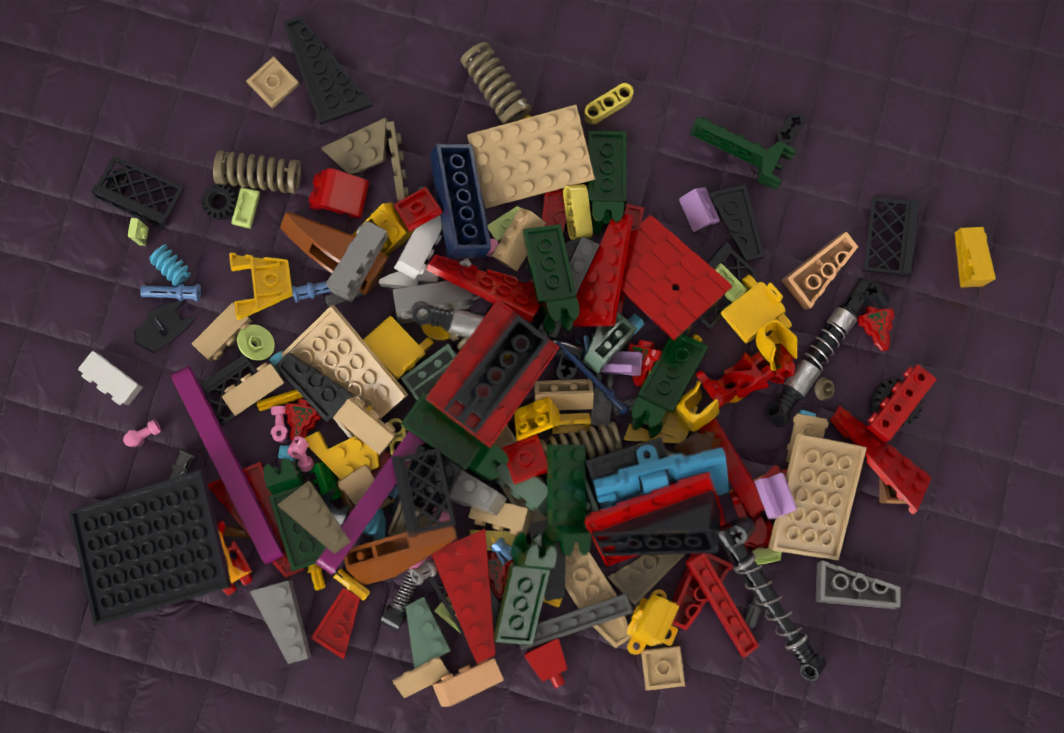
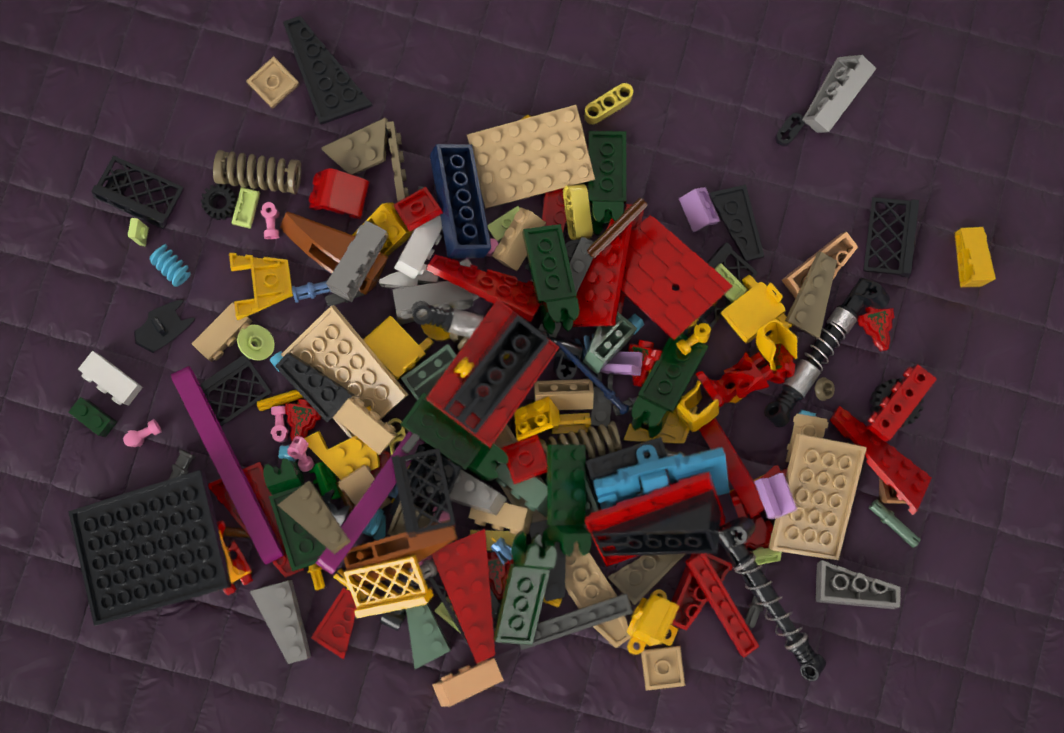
medium blue pin [140,284,201,302] -> none
tan brick [222,363,285,416] -> none
tan piece [392,657,450,698] -> none
dark tan piece [460,42,532,125] -> none
red torso [524,638,567,688] -> none
reddish brown slope [673,431,722,455] -> none
dark green hinge [690,117,797,190] -> none
none -> dark green brick [68,397,117,437]
none -> bright pink leg [261,202,280,239]
none -> yellow fence [343,555,433,618]
none -> dark grey tile [401,433,420,454]
none -> yellow bush [454,357,474,378]
none -> reddish brown axle [587,198,647,258]
none -> yellow leg [676,323,711,355]
none -> dark tan wing [785,252,837,338]
none -> light grey wedge [802,55,876,133]
none -> sand green pin [869,499,921,548]

